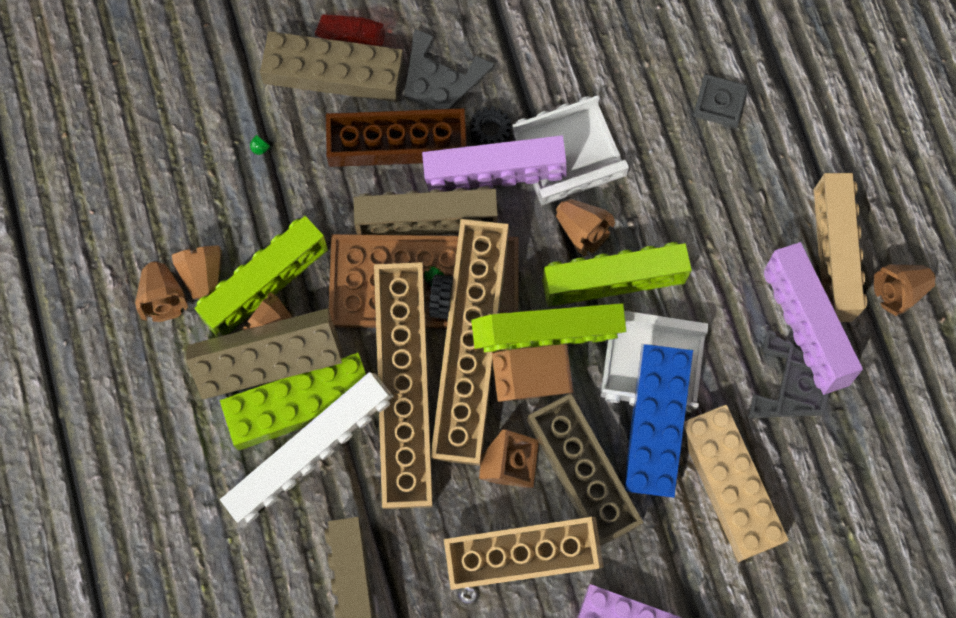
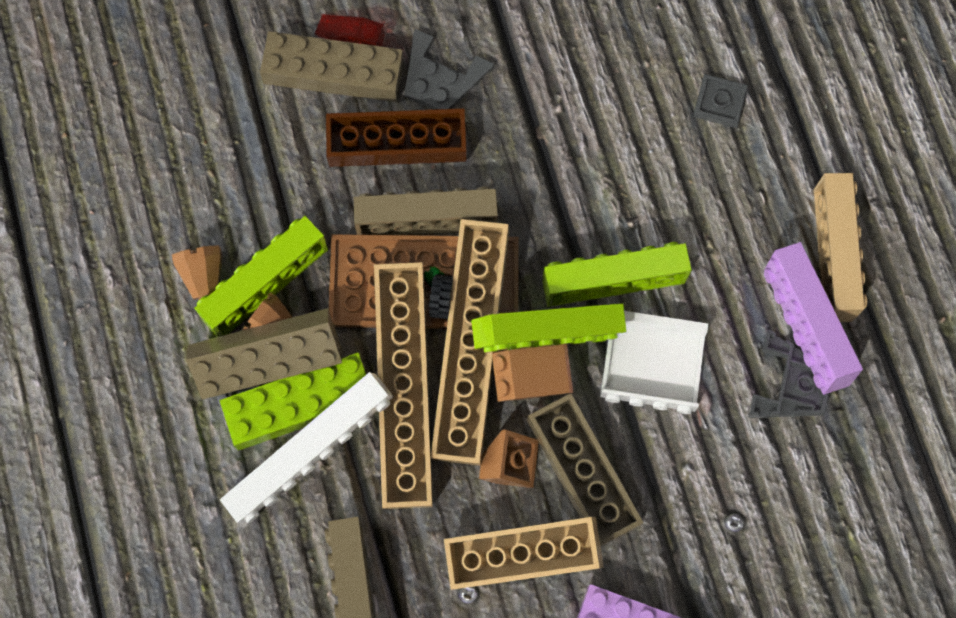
medium nougat cone [135,261,188,322] -> none
green hinge [250,135,270,155] -> none
lavender brick [422,135,567,192] -> none
black tyre [470,106,511,146] -> none
white panel [512,96,629,206] -> none
medium nougat cone [556,199,615,257] -> none
blue brick [623,344,693,498] -> none
tan brick [682,405,789,562] -> none
medium nougat cone [874,264,936,316] -> none

